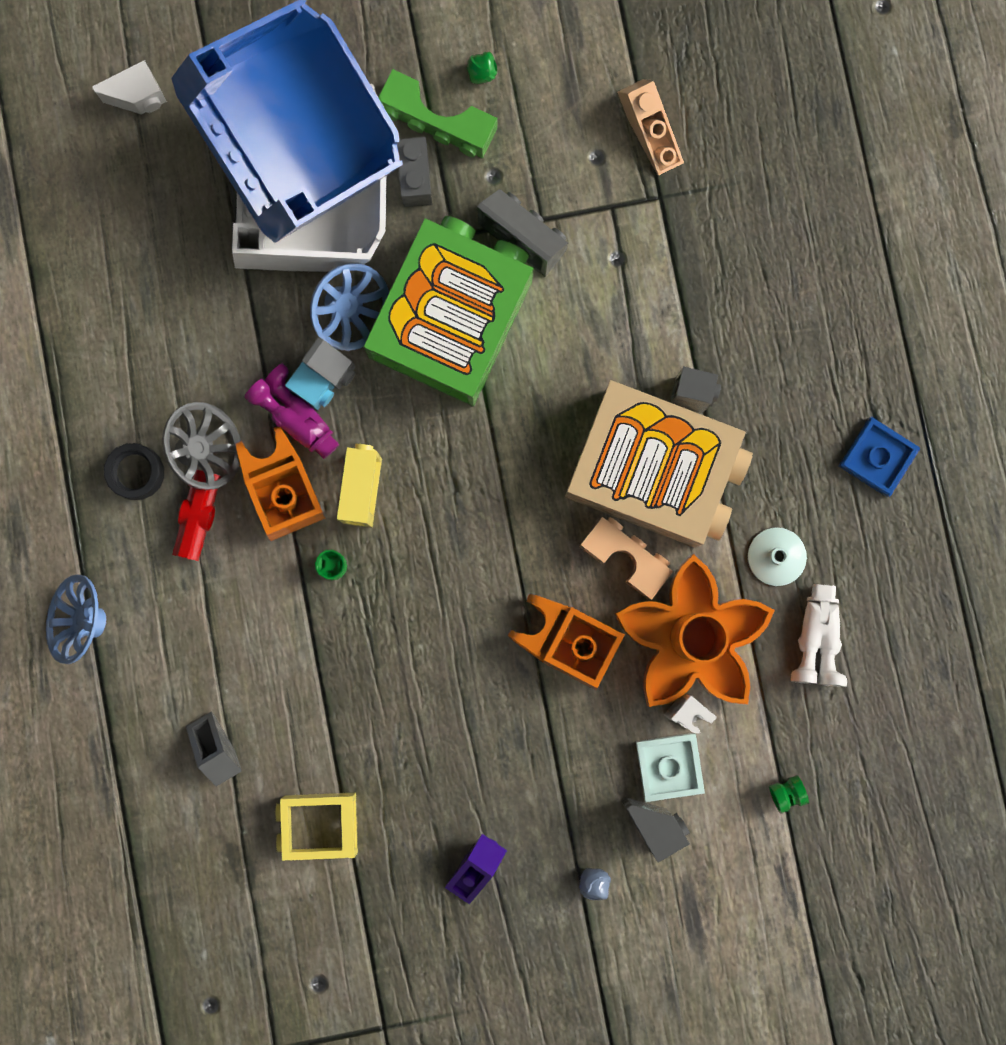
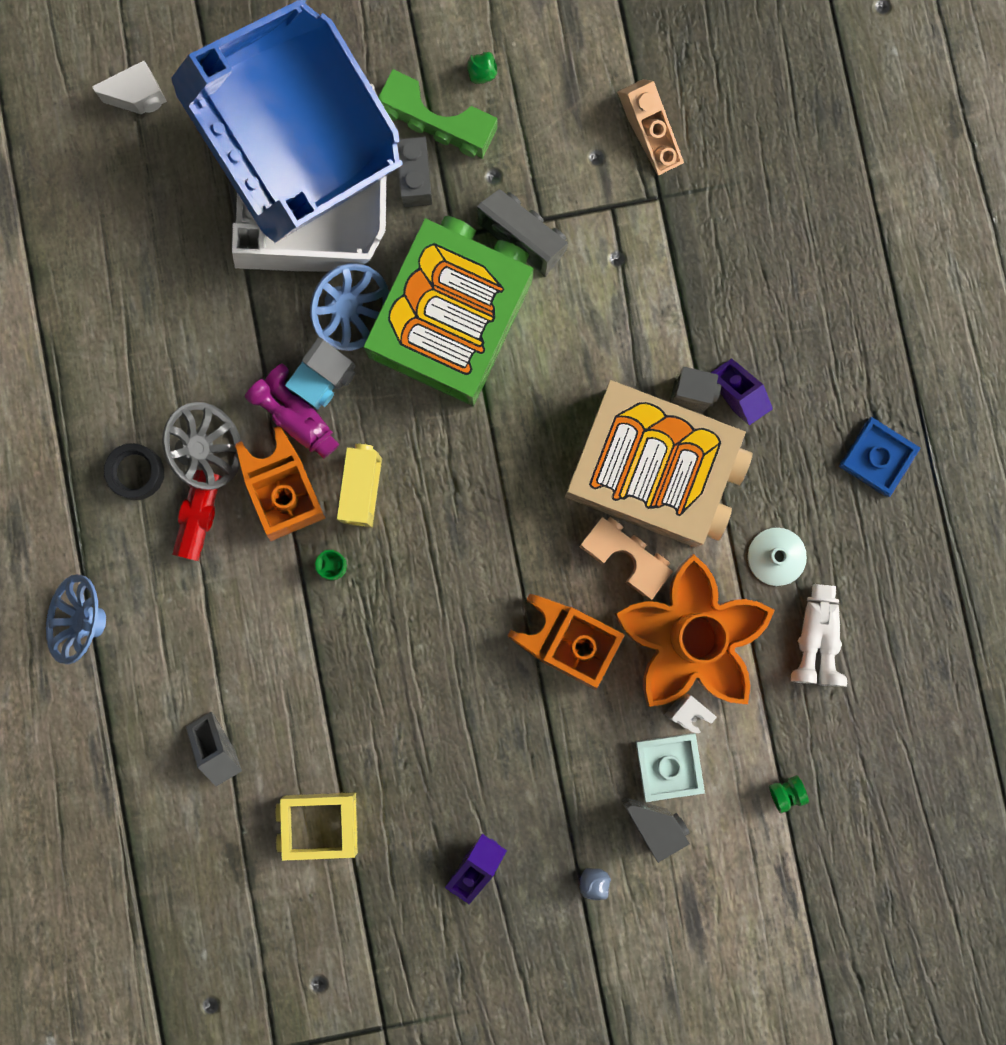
none -> dark purple slope [711,358,773,425]

